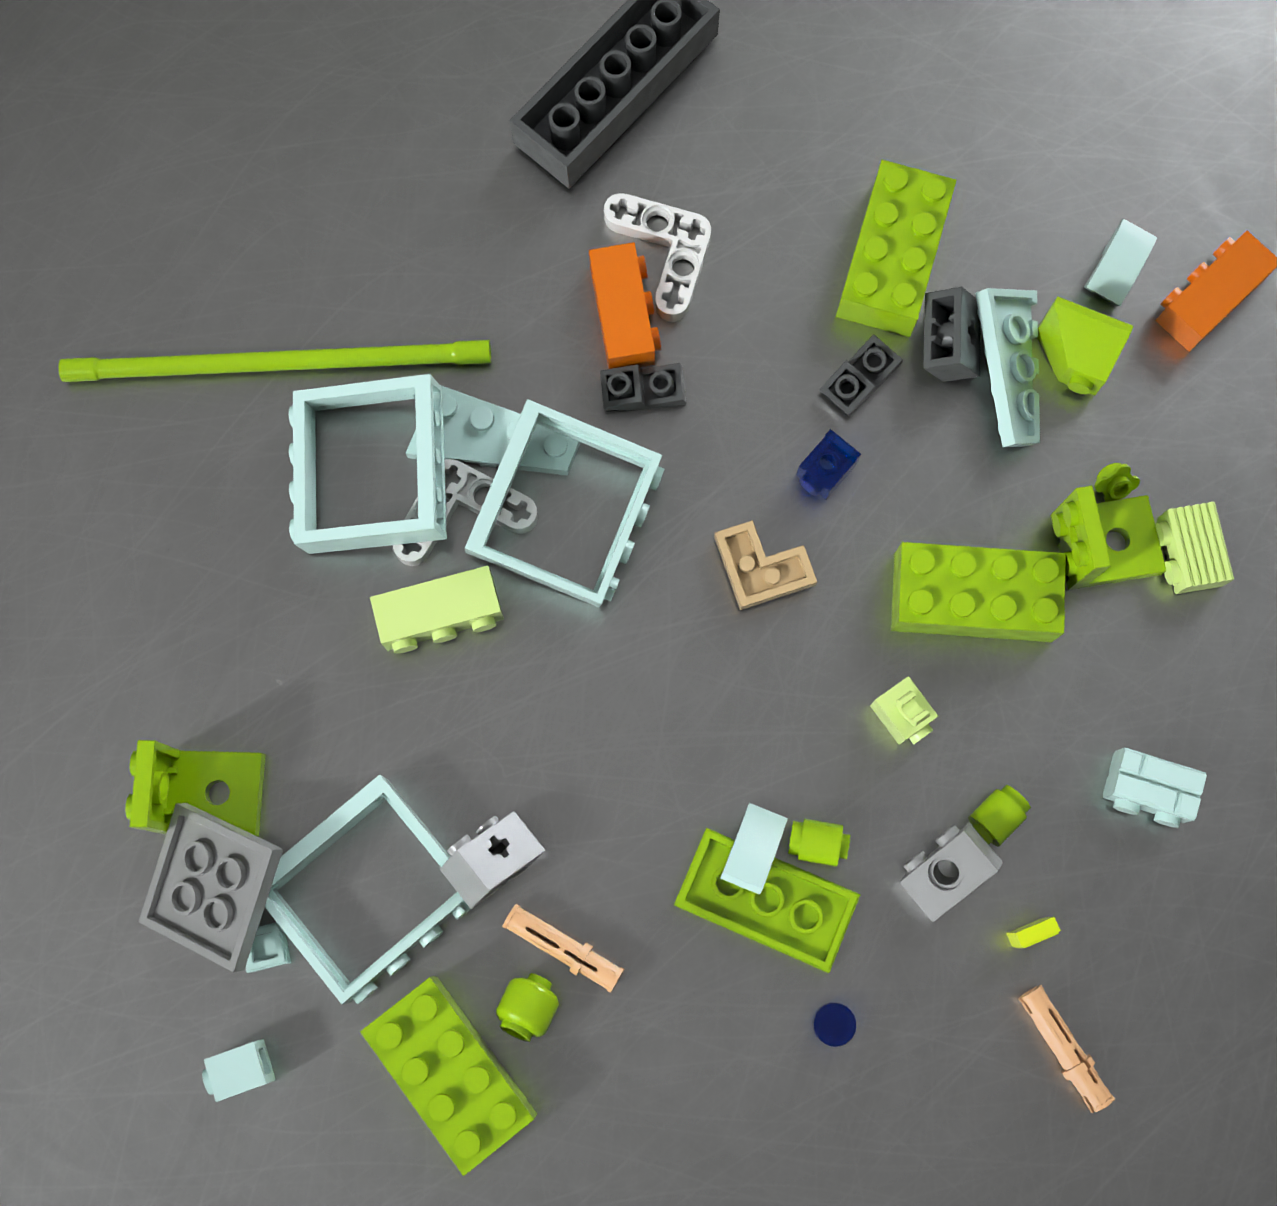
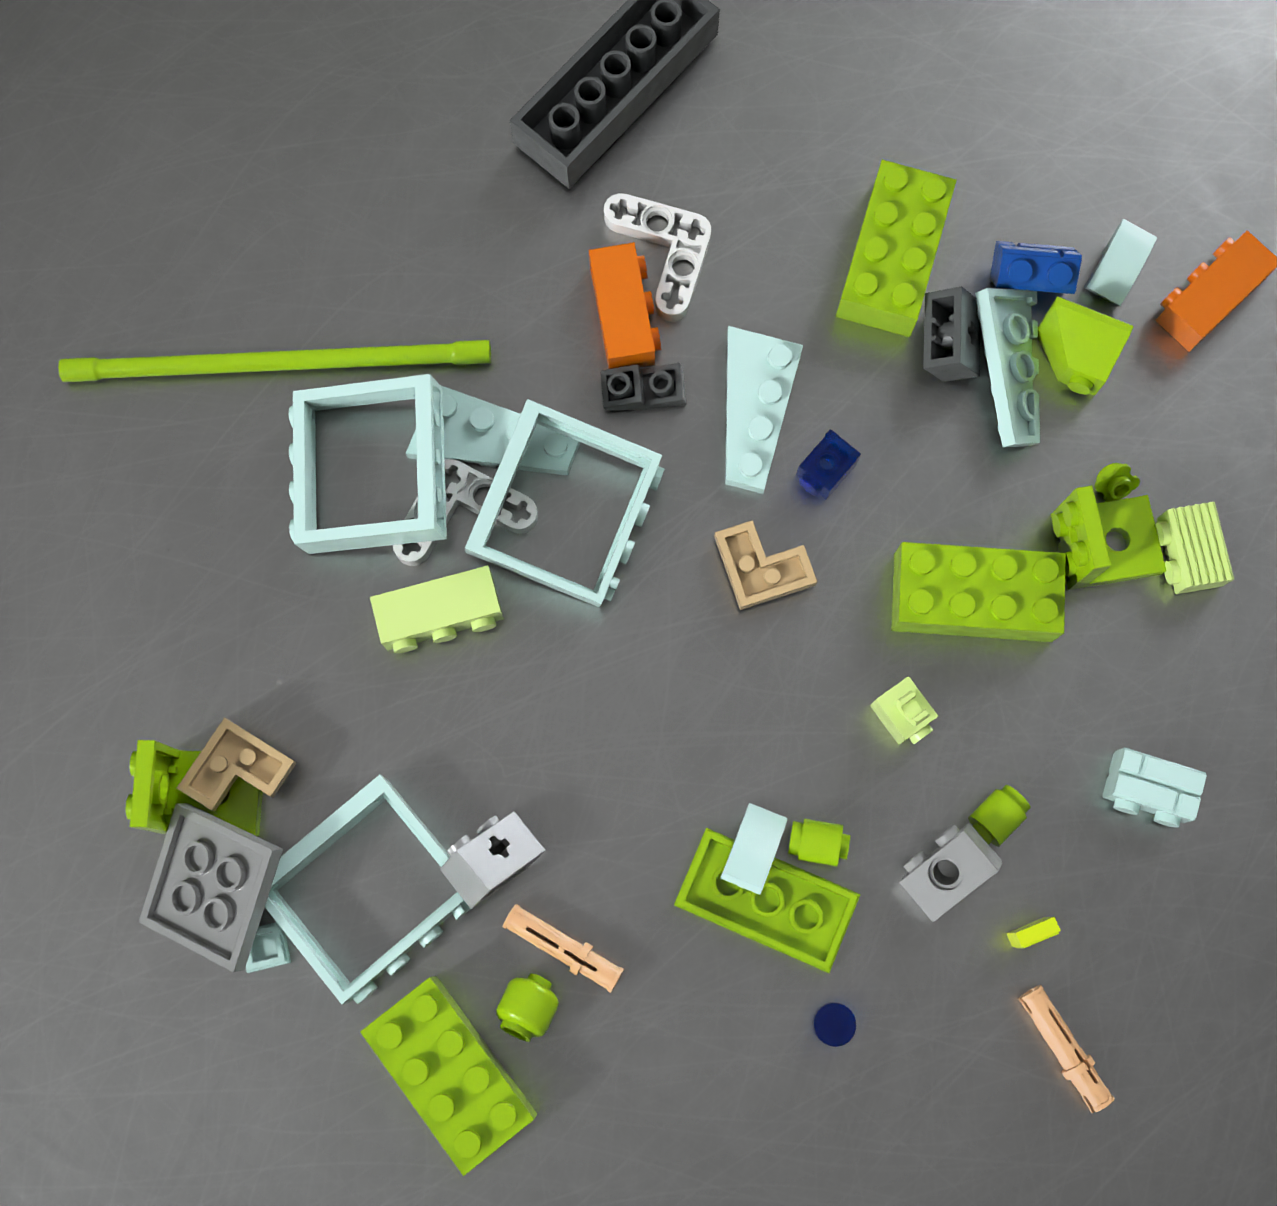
light aqua brick [202,1039,276,1102] -> none
dark grey slope [819,334,903,416] -> none
none -> tan plate [177,717,297,811]
none -> light aqua wing [725,326,803,494]
none -> blue brick [990,241,1082,294]

